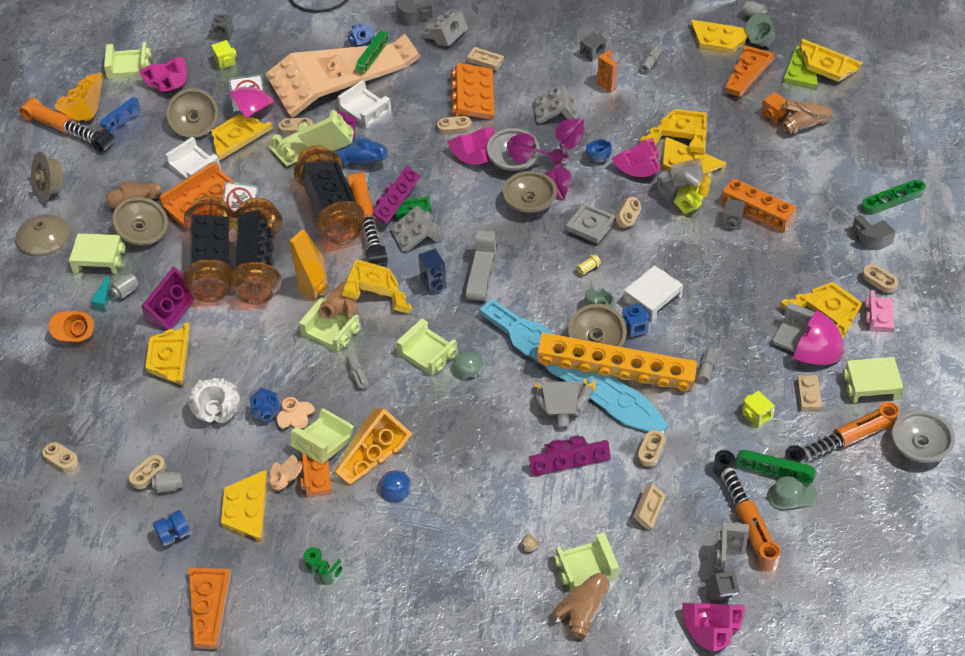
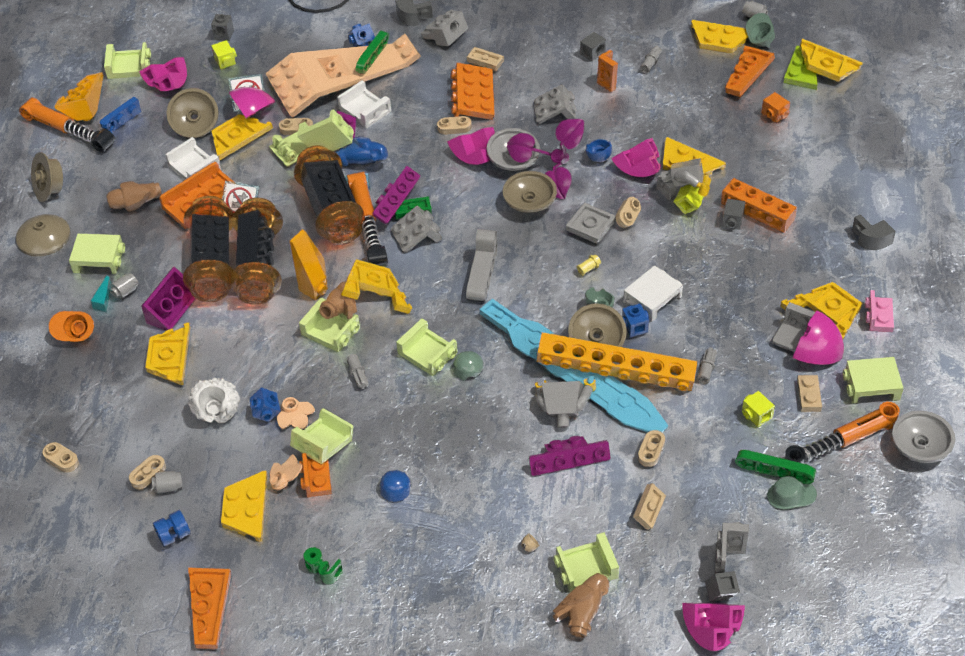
dark tan dish [112,197,168,245] -> none
light orange wedge [334,408,412,485] -> none
dark blue brick [418,248,447,294] -> none
yellow wing [640,109,708,154] -> none
piece [713,450,781,571] -> none
medium nougat animal [781,100,833,135] -> none
green beam [861,180,926,215] -> none
tan plate [863,264,898,293] -> none

